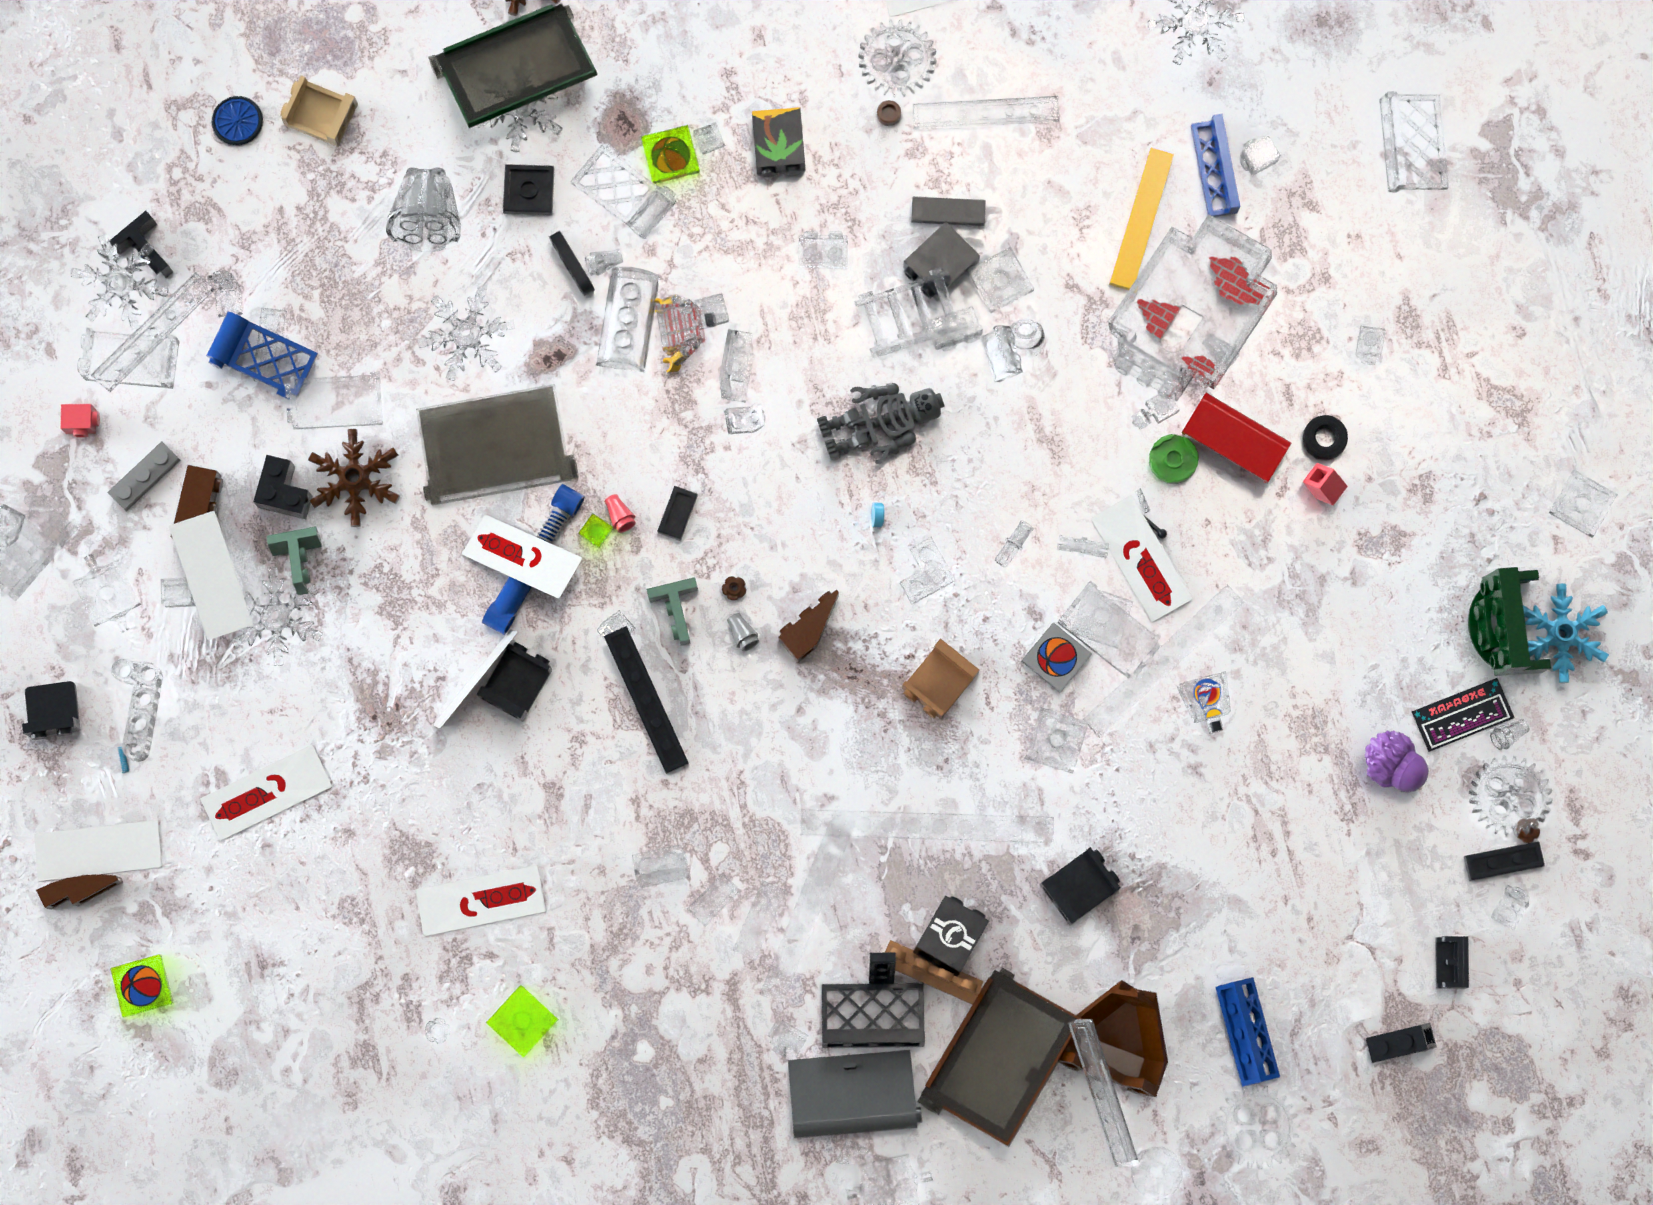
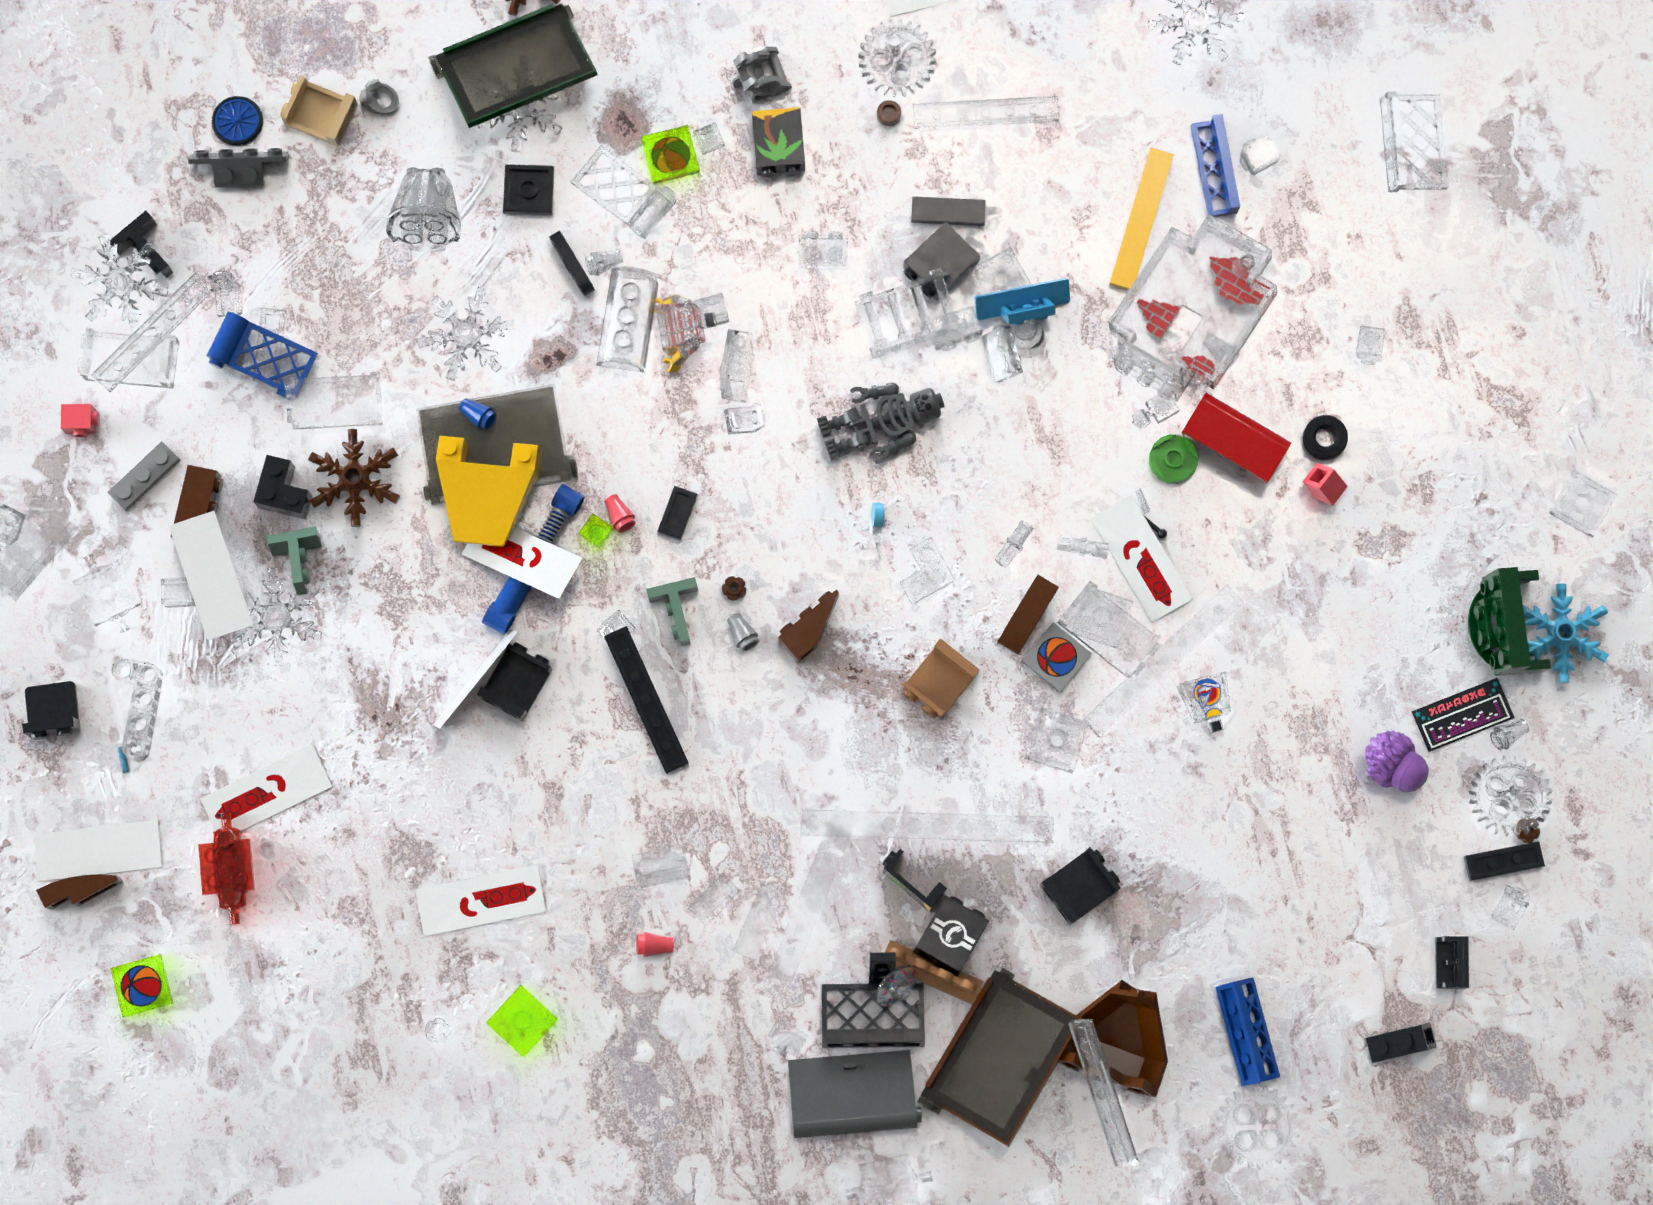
none -> dark grey bracket [188,148,289,188]
none -> clear red piece [198,812,255,925]
none -> light grey piece [359,79,399,114]
none -> yellow wedge [436,436,542,547]
none -> blue cone [458,398,497,430]
none -> coral cone [636,932,674,957]
none -> light grey piece [732,46,792,103]
none -> clear dish [875,965,918,1007]
none -> black panel [882,849,947,912]
none -> dark azure bracket [974,278,1070,325]
none -> reddish brown slope [997,574,1059,655]
none -> clear pin [1232,254,1256,277]

